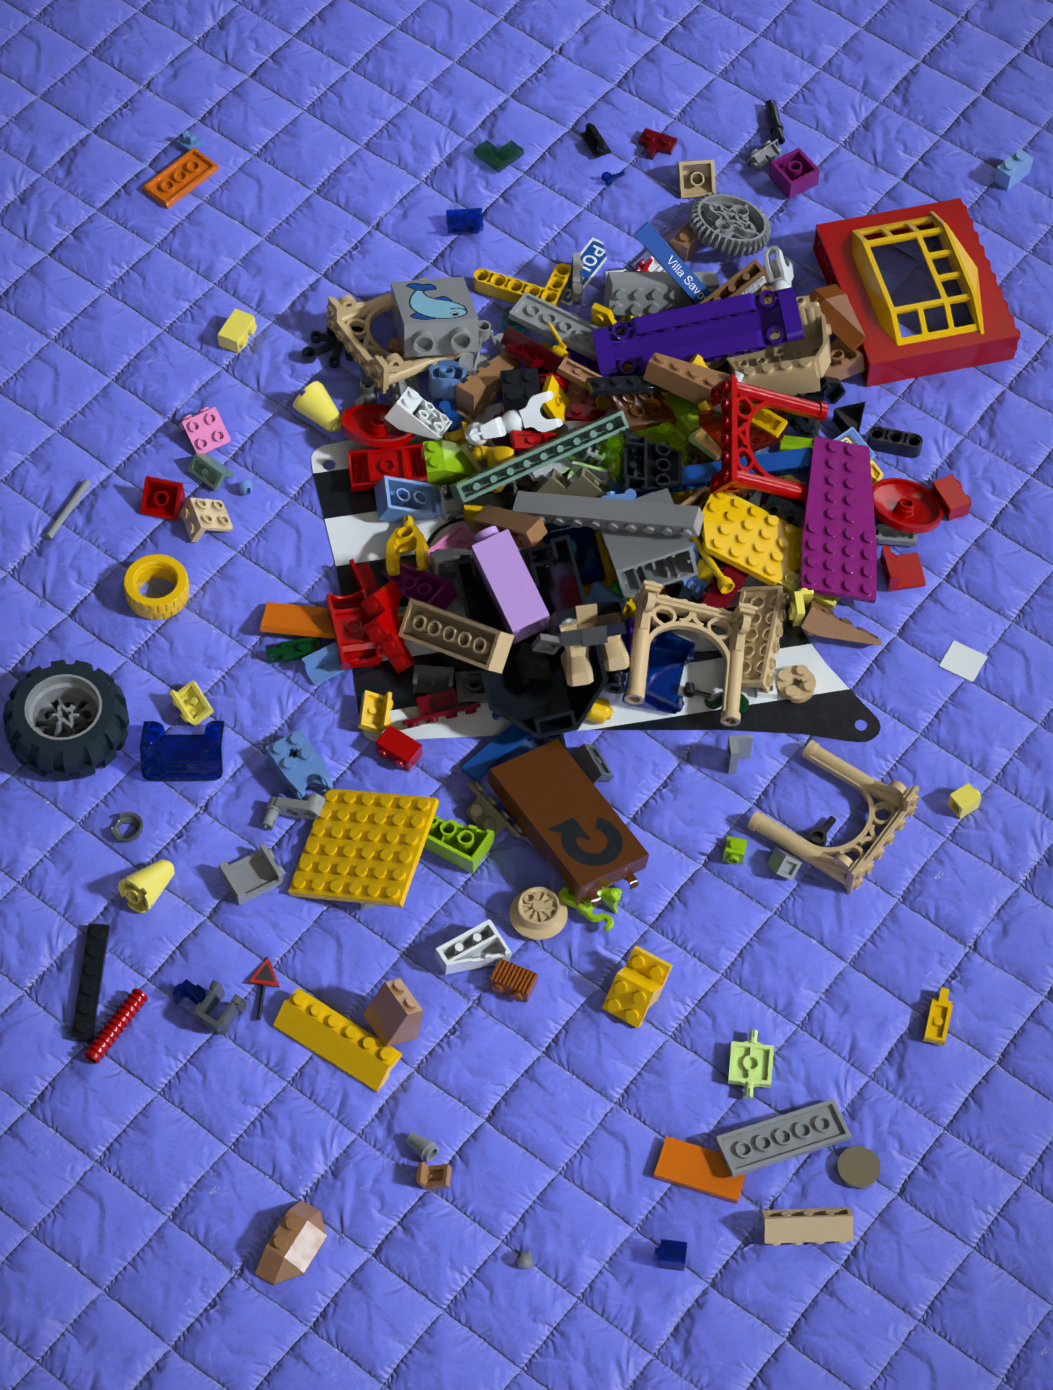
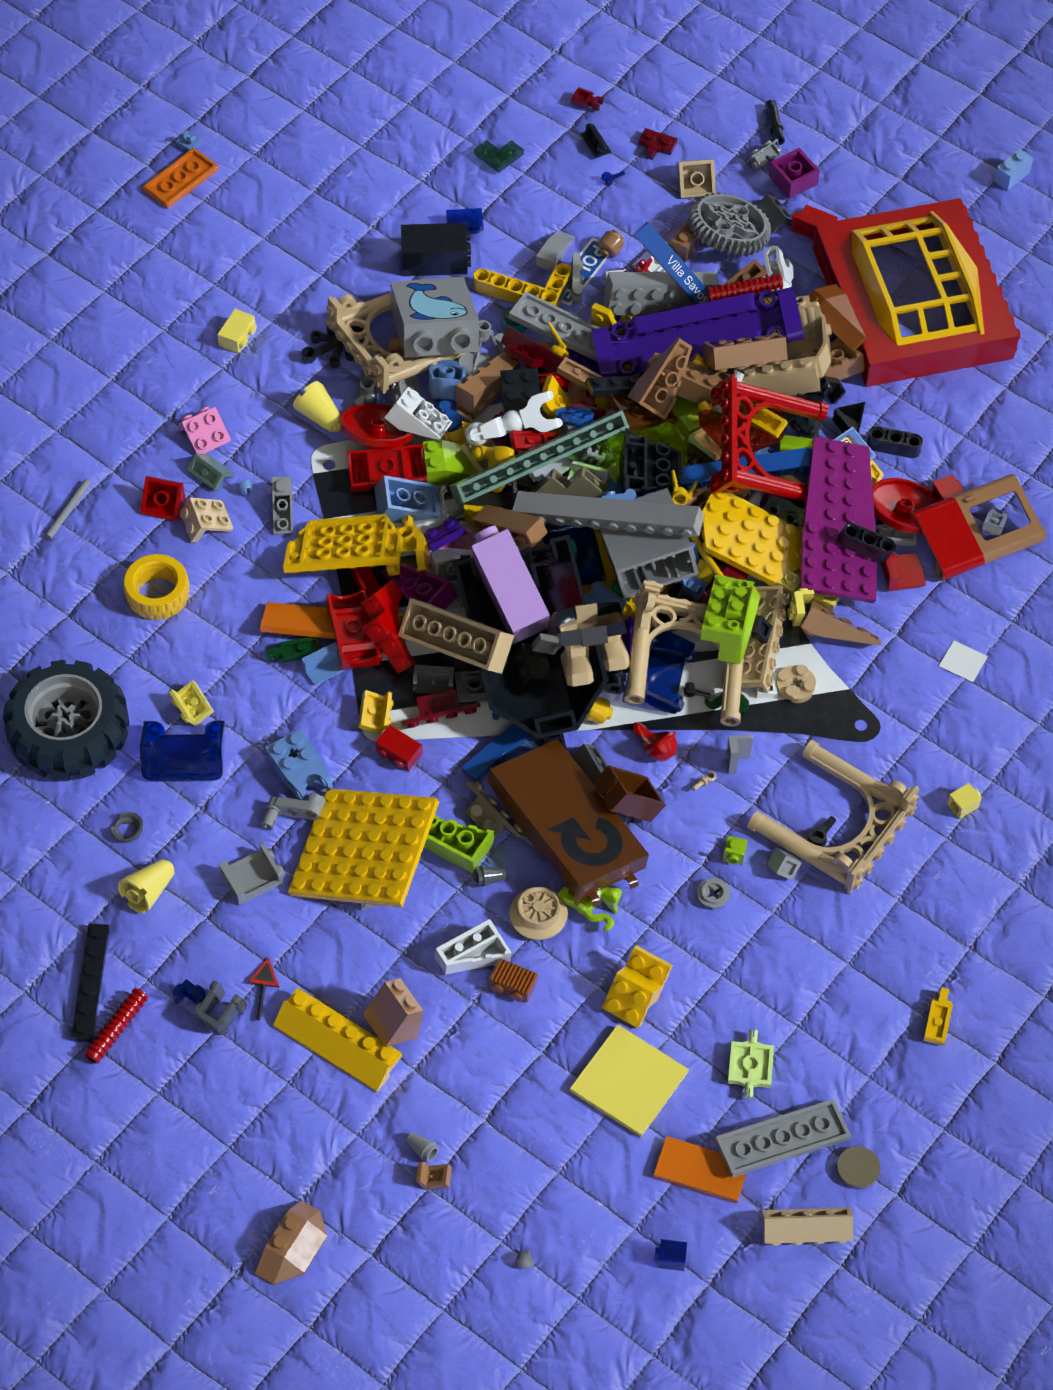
none -> light grey slope [272,476,293,534]
none -> yellow plate [283,514,403,573]
none -> black brick [401,223,471,276]
none -> dark purple plate [423,517,466,552]
none -> dark grey cone [475,866,506,887]
none -> light grey slope [536,231,575,271]
none -> blue plate [556,407,594,427]
none -> light yellow tile [570,1025,689,1137]
none -> dark red plate [571,87,604,111]
none -> reddish brown piece [593,765,666,822]
none -> medium nougat head [598,230,624,258]
none -> medium nougat wedge [628,337,692,420]
none -> red piece [633,722,677,761]
none -> yellow plant [669,470,698,505]
none -> tan hand [692,771,716,791]
none -> light grey gear [697,878,730,909]
none -> lime piece [700,575,760,664]
none -> medium nougat wedge [702,334,788,372]
none -> red piece [707,273,783,301]
none -> black tile [751,615,773,643]
none -> dark grey panel [757,194,792,233]
none -> red bracket [791,205,838,240]
none -> black beam [837,523,896,562]
none -> piece [911,474,1047,581]
none -> light grey hinge [982,508,1008,535]

